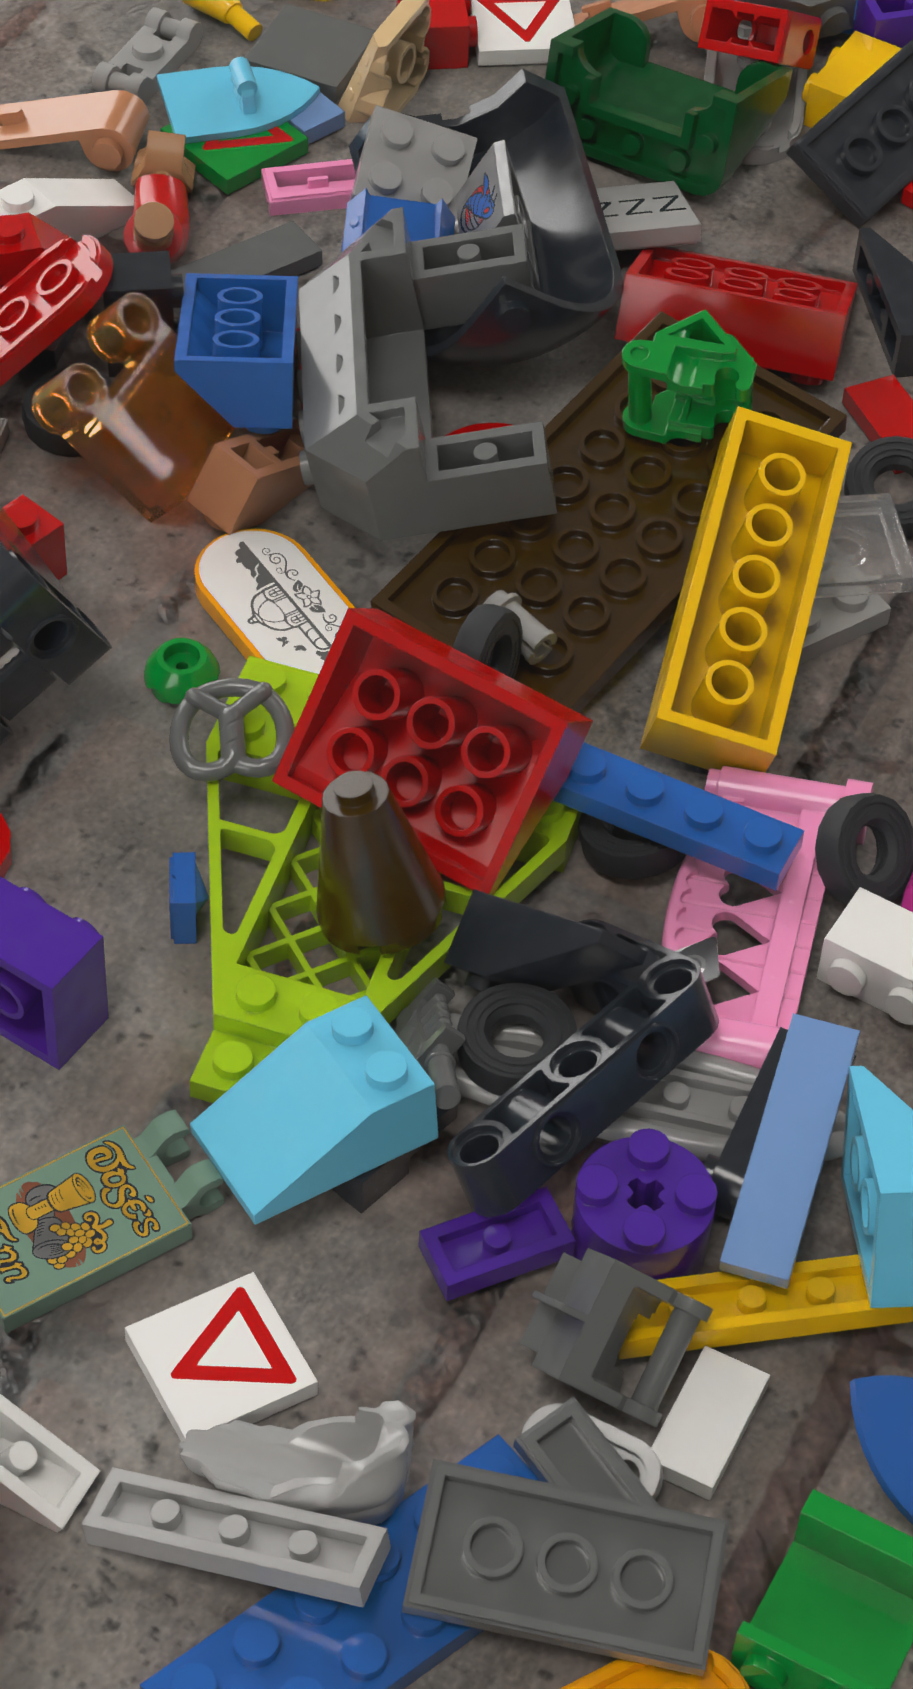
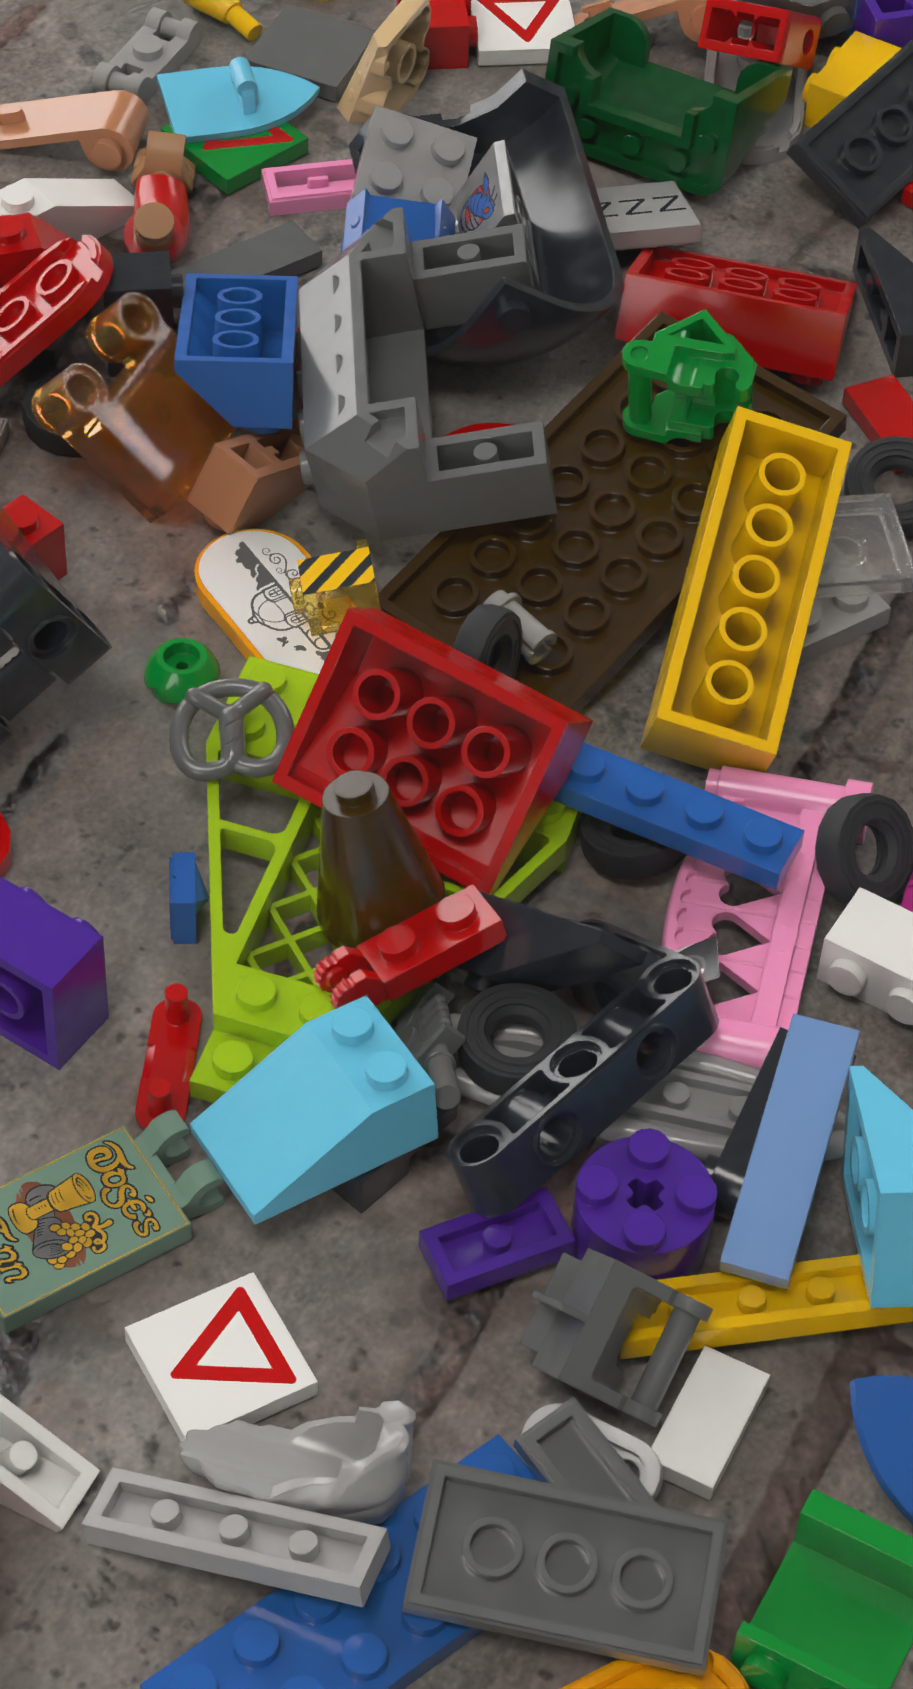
medium blue tile [287,92,345,144] -> none
none -> red piece [135,983,202,1131]
none -> brick [288,539,381,636]
none -> red hinge [313,884,507,1009]

